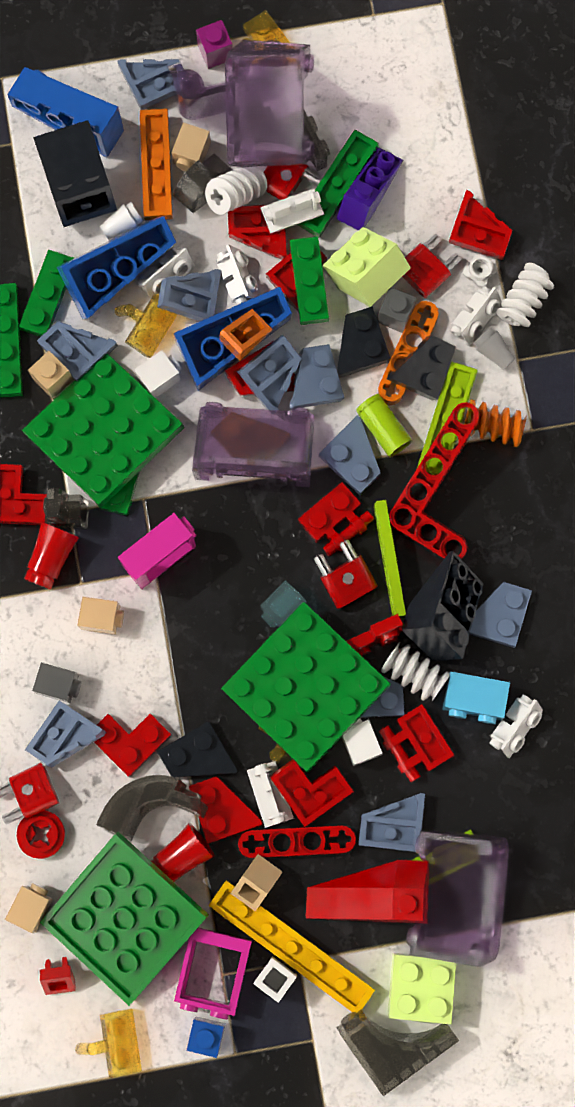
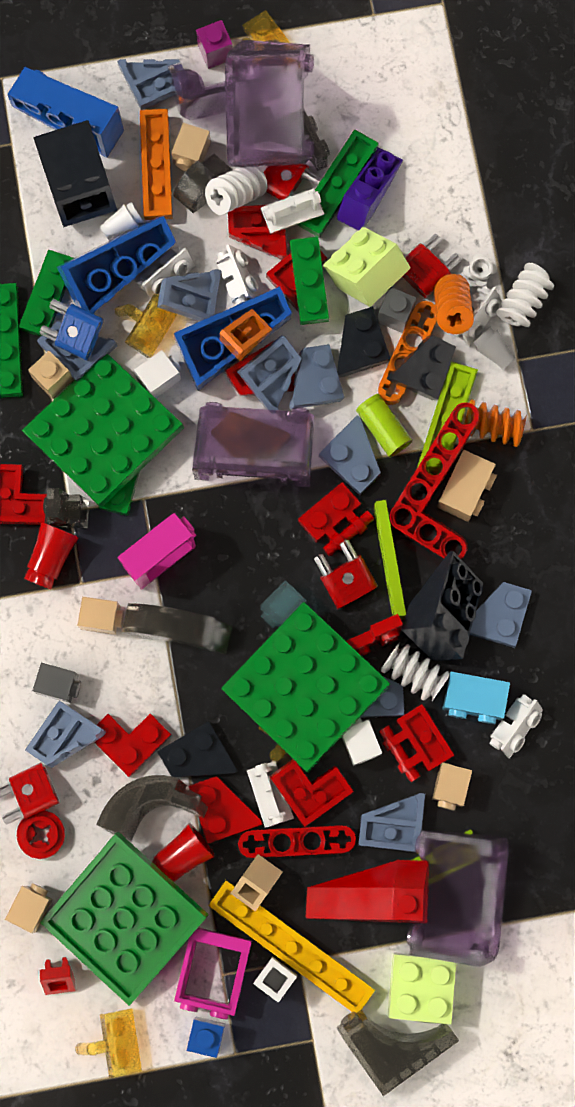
red wing [449,190,512,260] -> none
none -> blue piece [40,299,104,360]
none -> clear smoke arch [122,603,232,654]
none -> tan brick [432,763,472,811]
none -> orange piece [434,274,474,334]
none -> tan brick [437,450,497,522]

